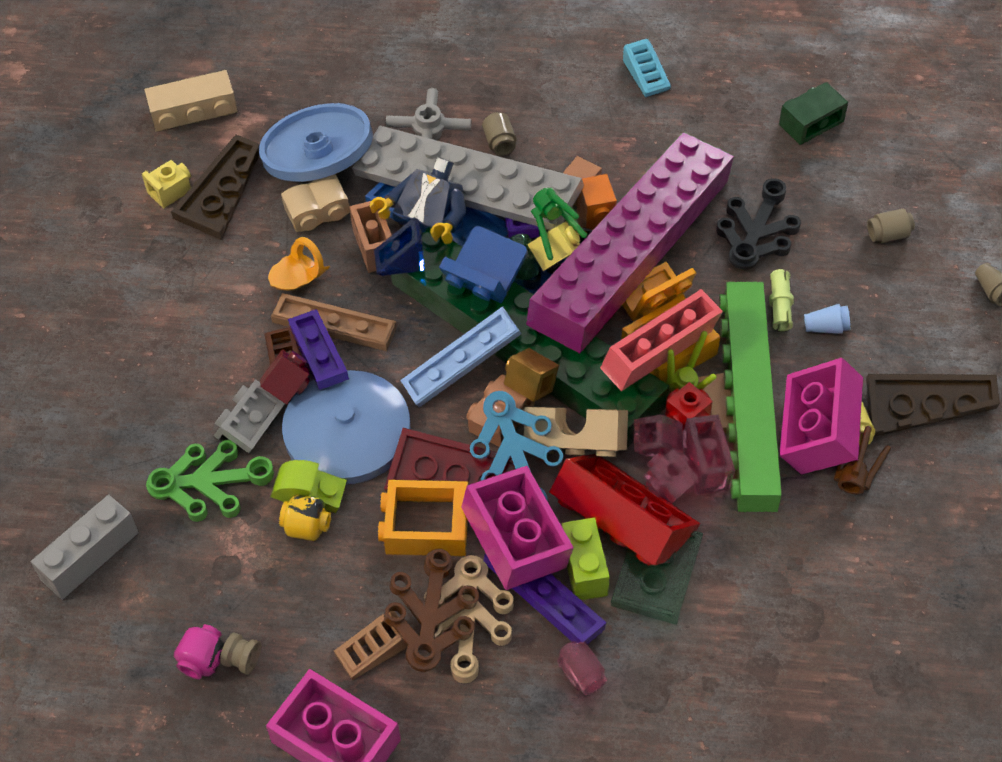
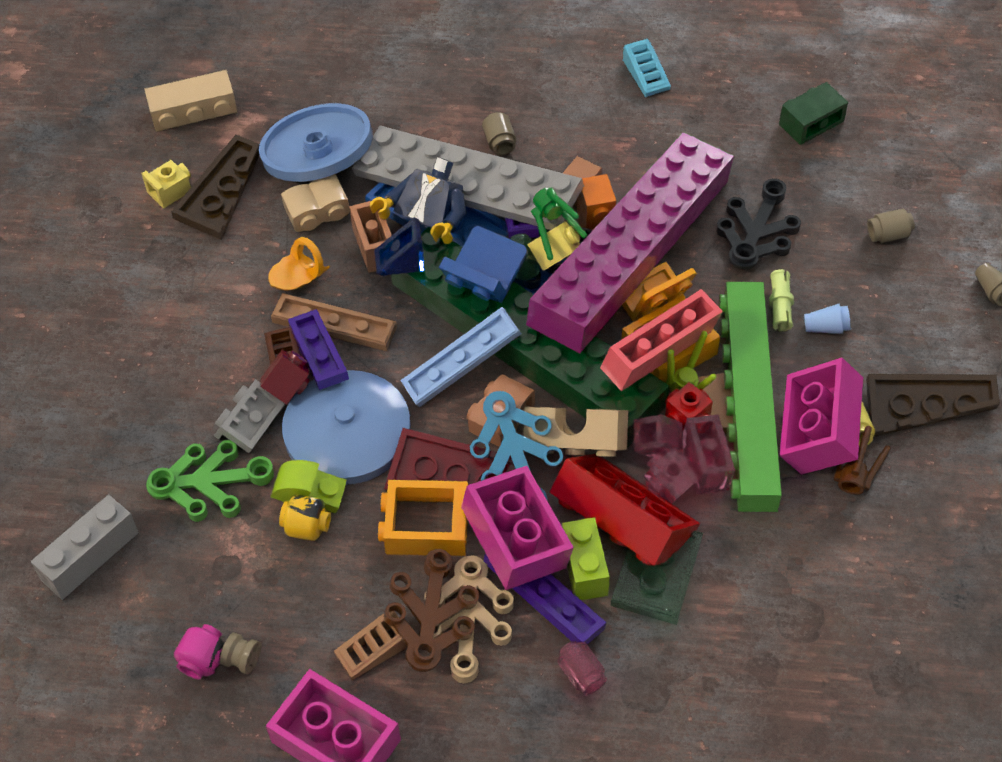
light grey bar [386,88,471,140] -> none
pearl gold brick [504,348,559,402] -> none

